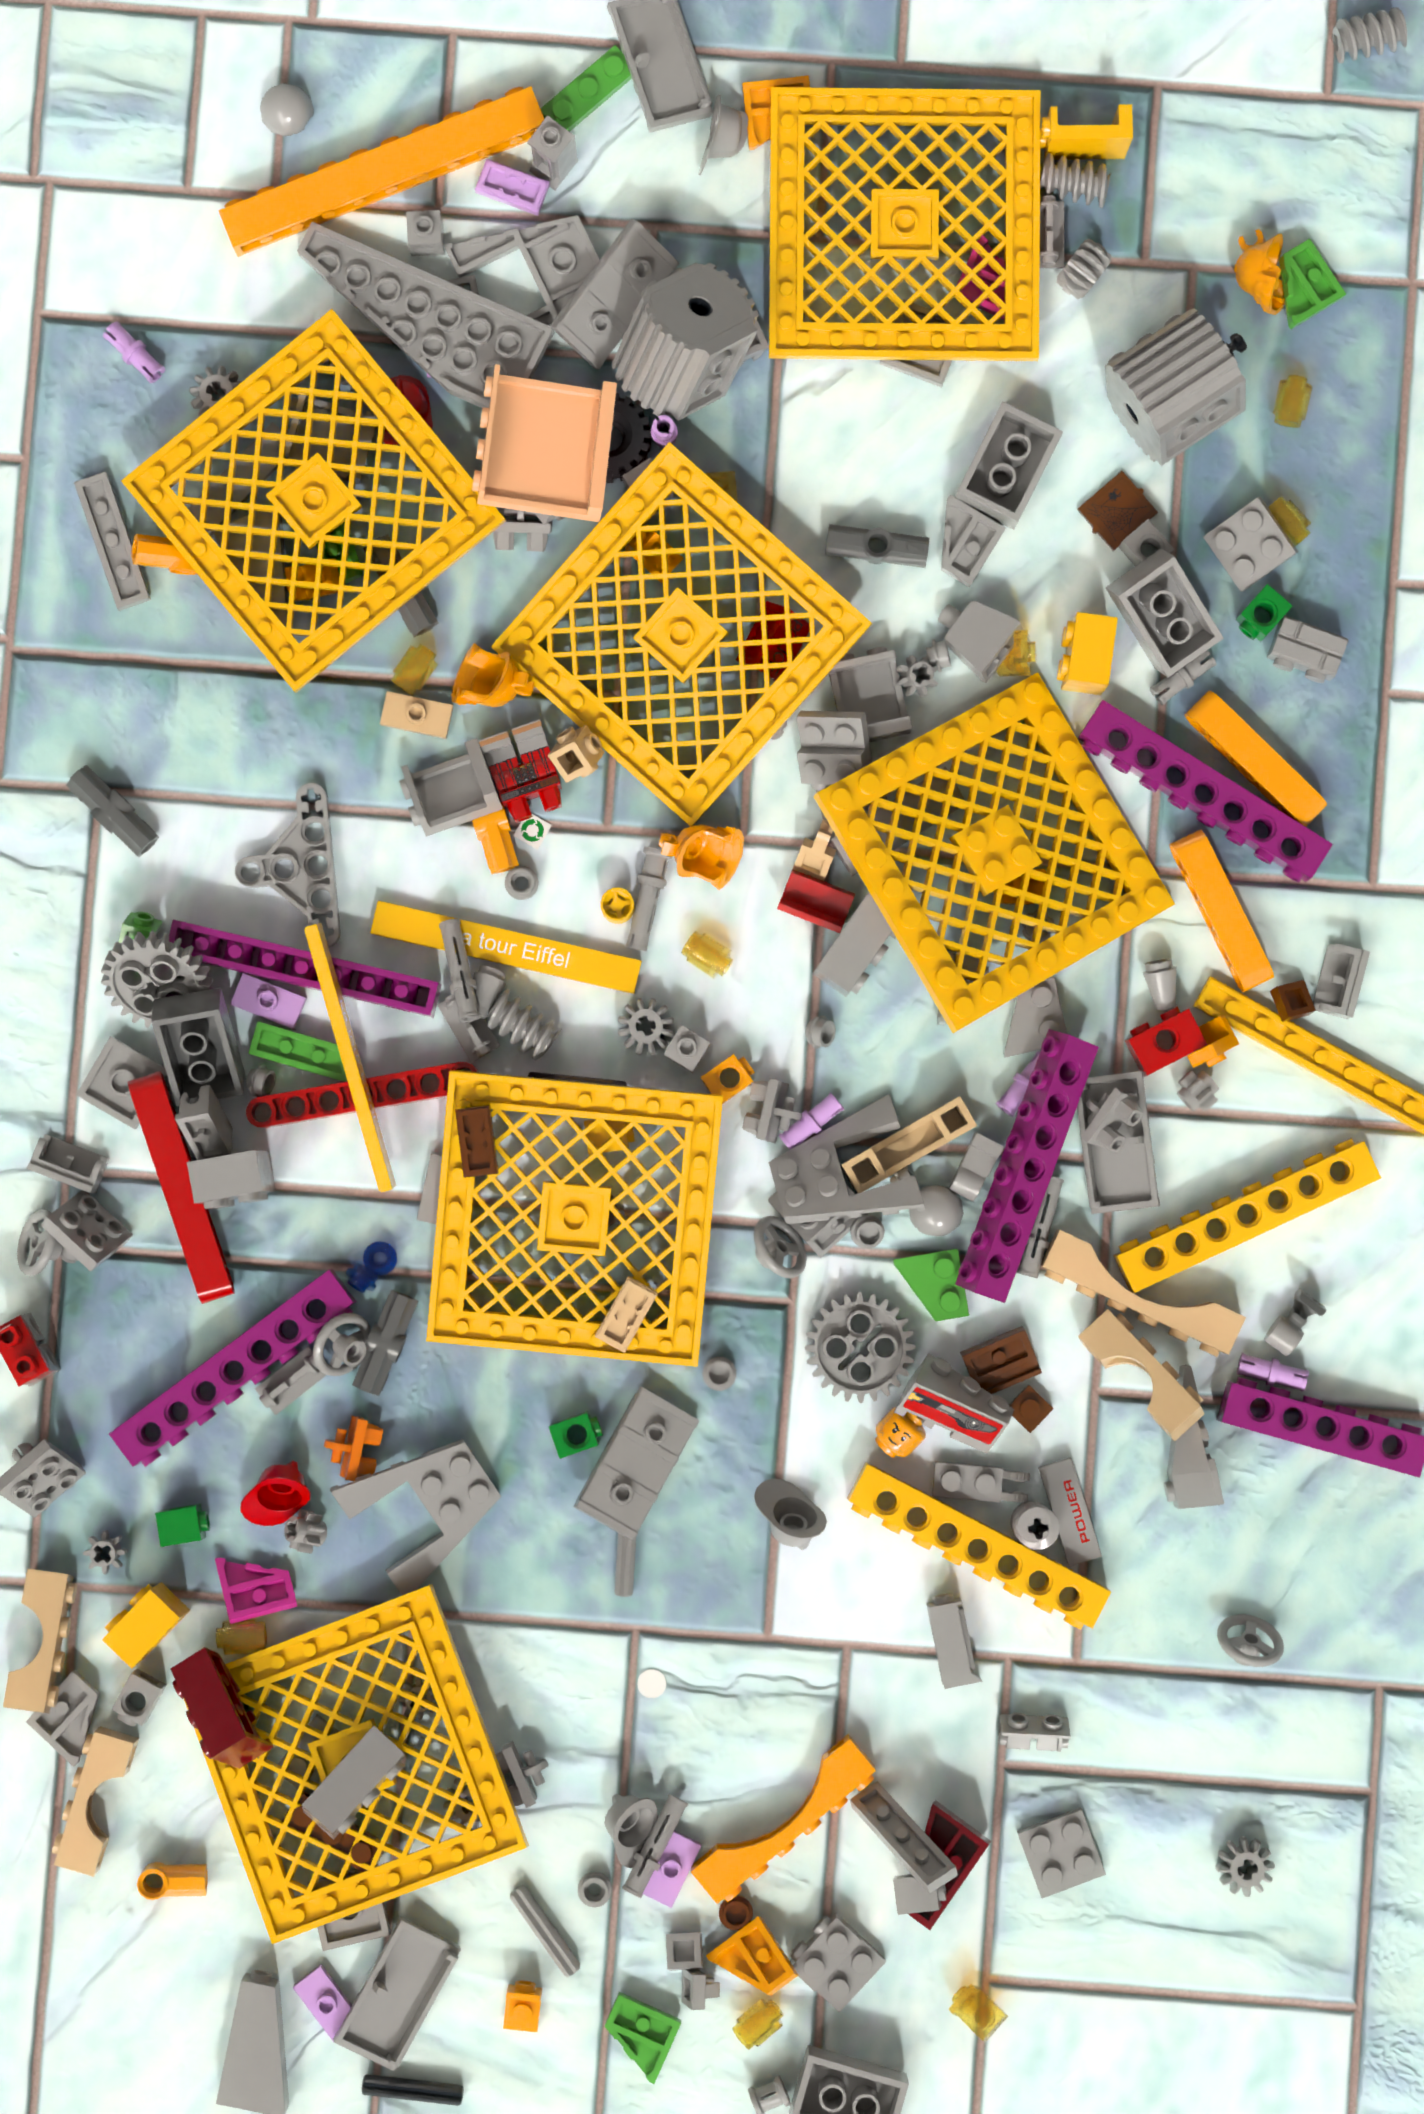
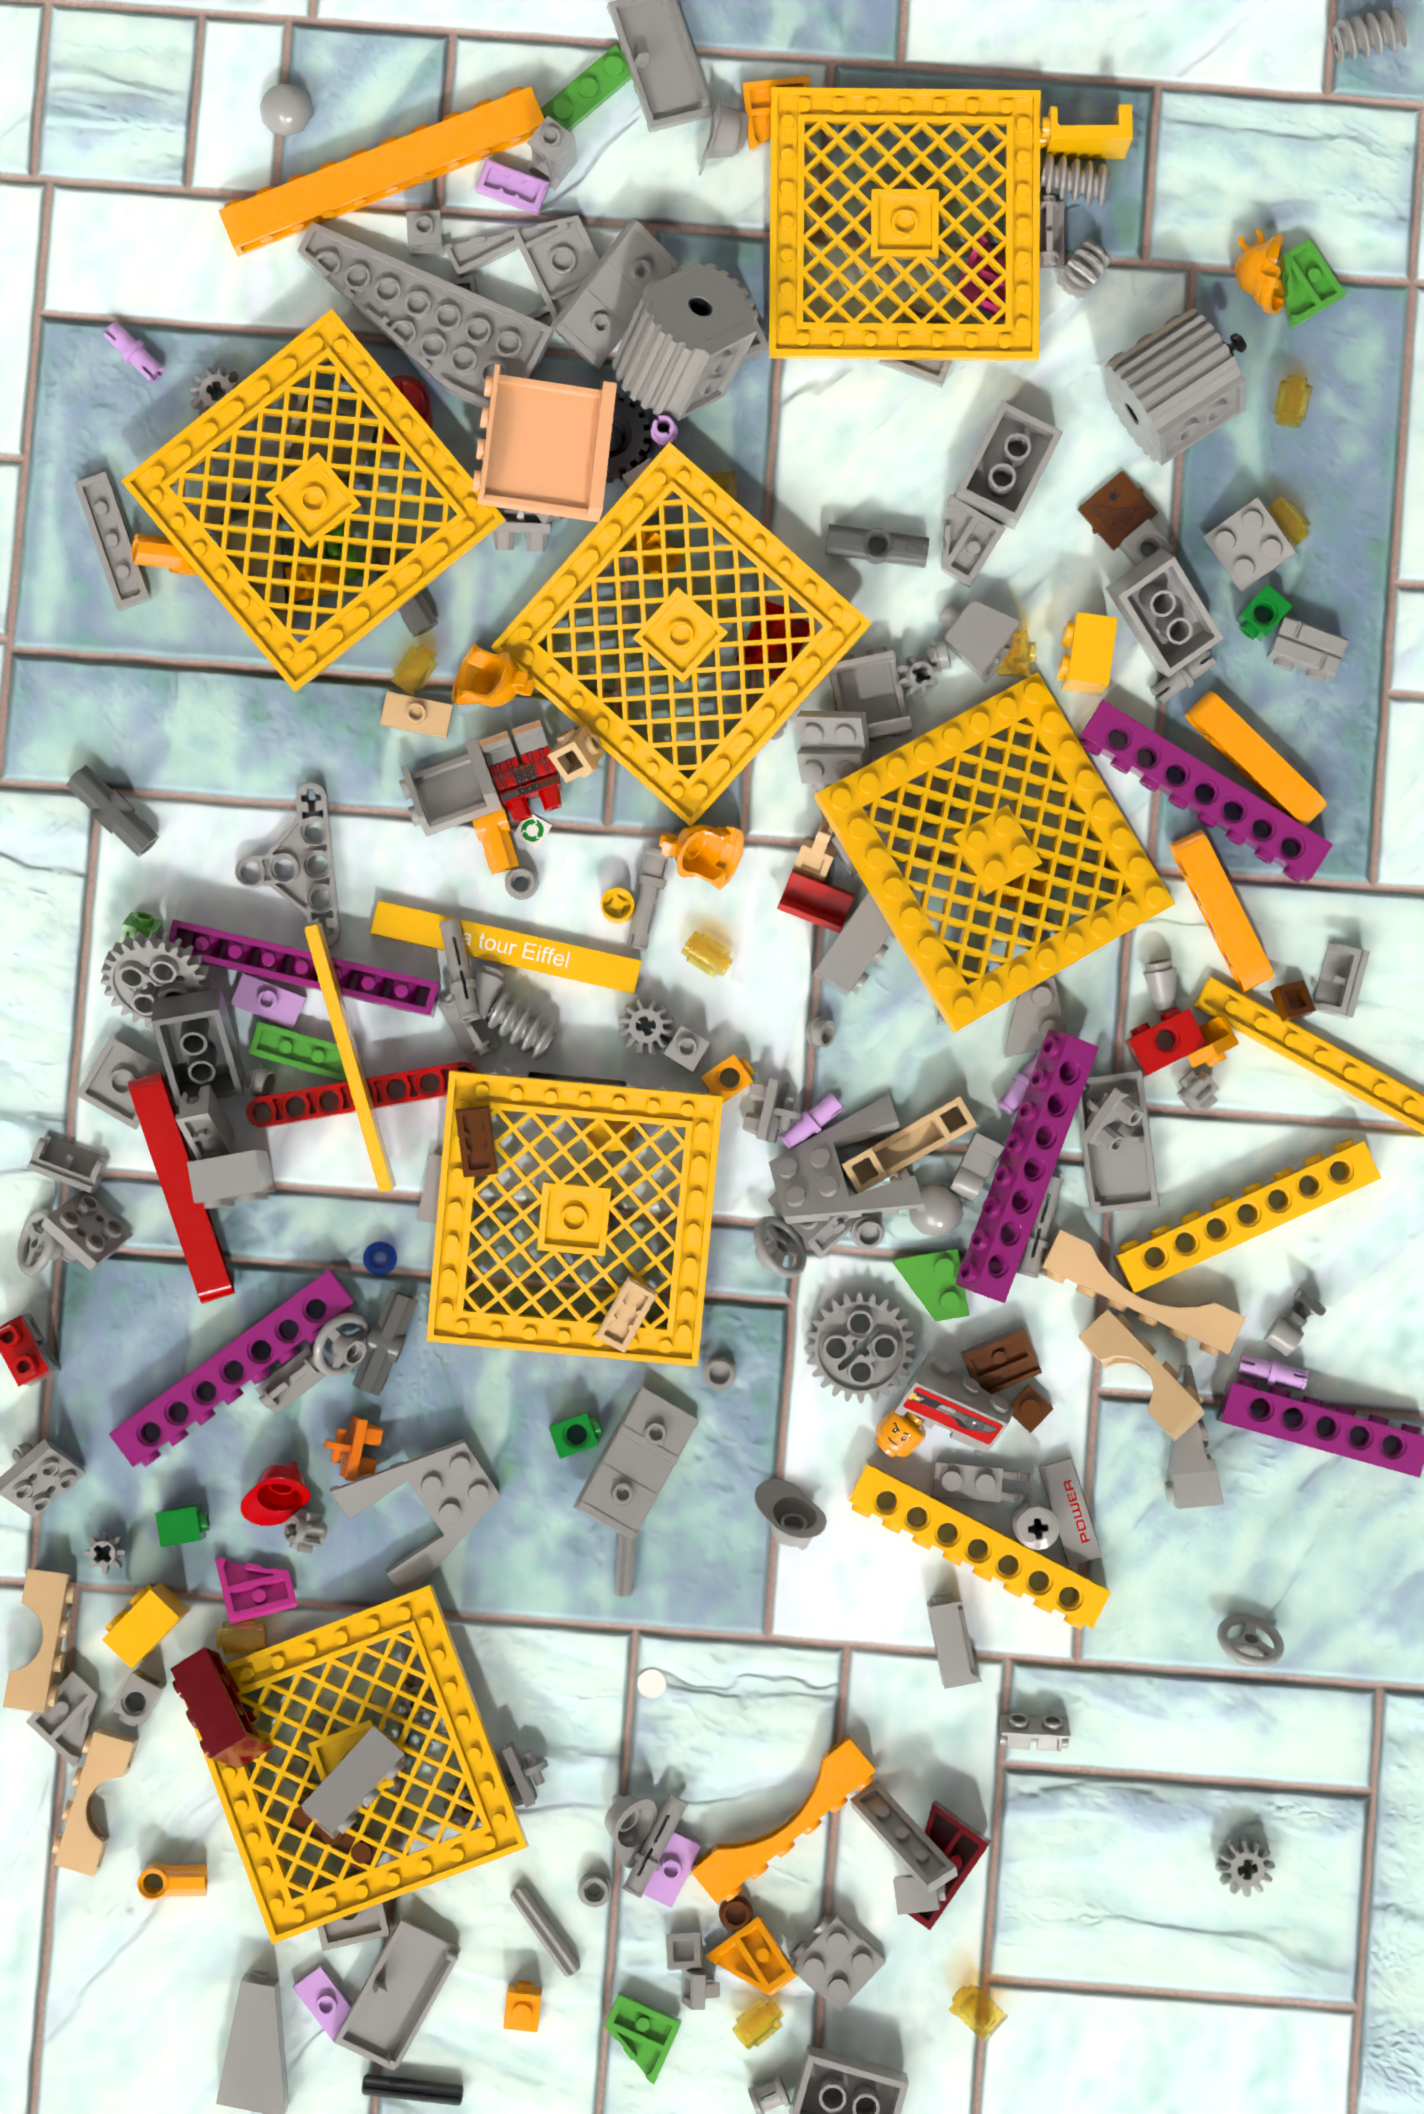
clear blue plate [345,1263,378,1293] -> none
light grey plate [1017,1807,1106,1899] -> none

